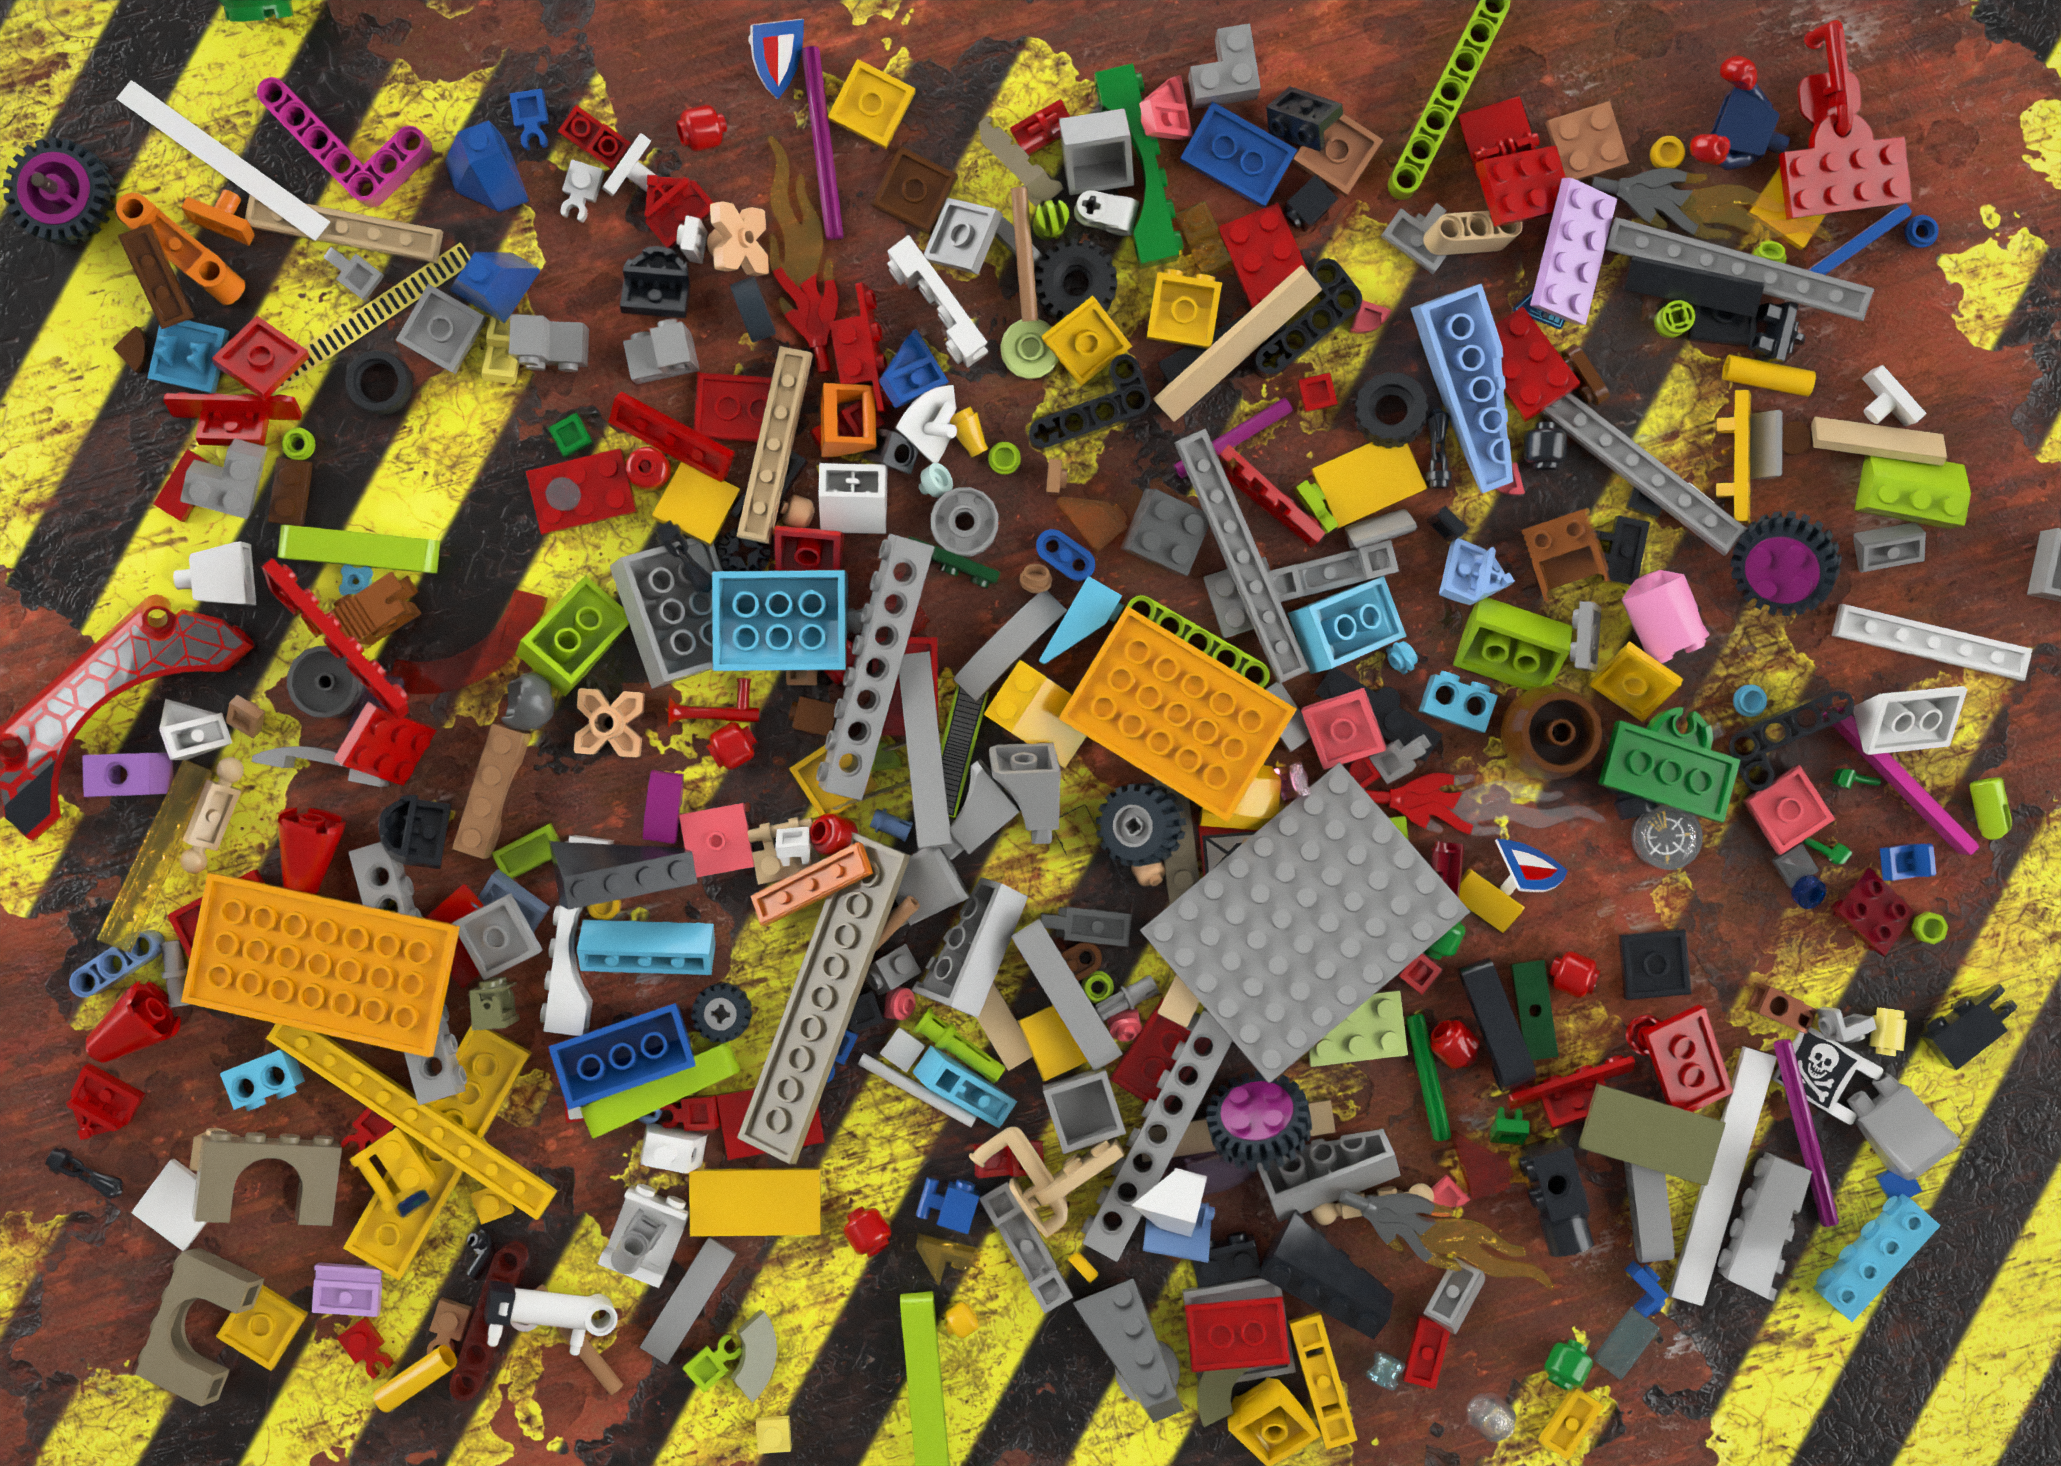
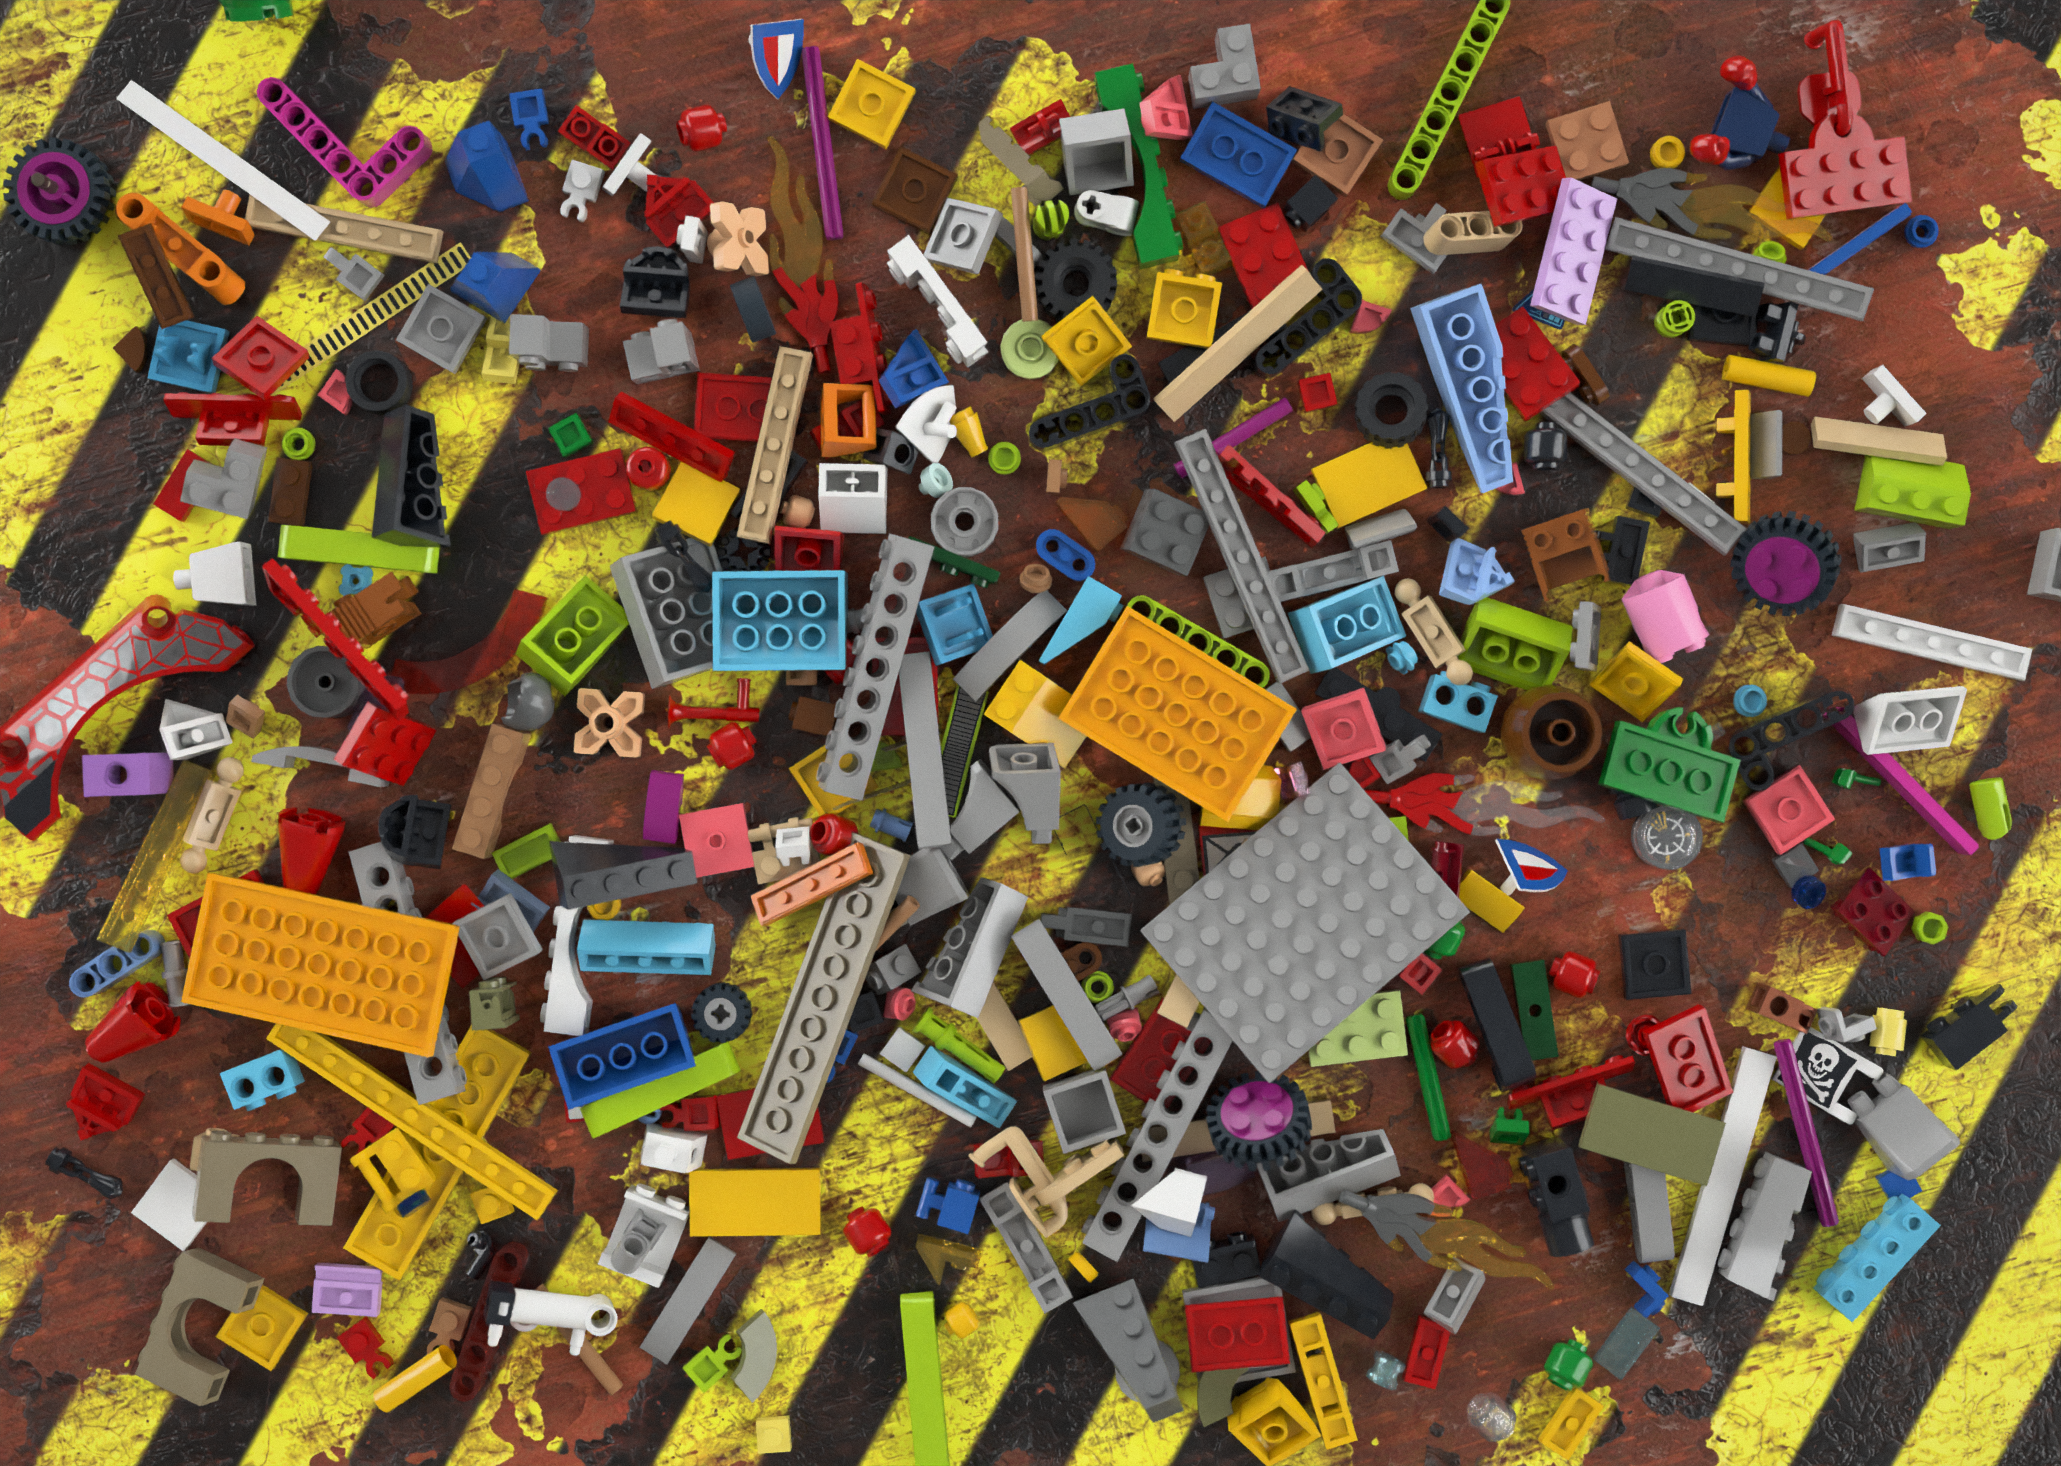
none -> coral tile [318,369,353,415]
none -> black wedge [372,405,451,548]
none -> dark azure plate [916,584,993,666]
none -> tan plate [1395,578,1473,686]

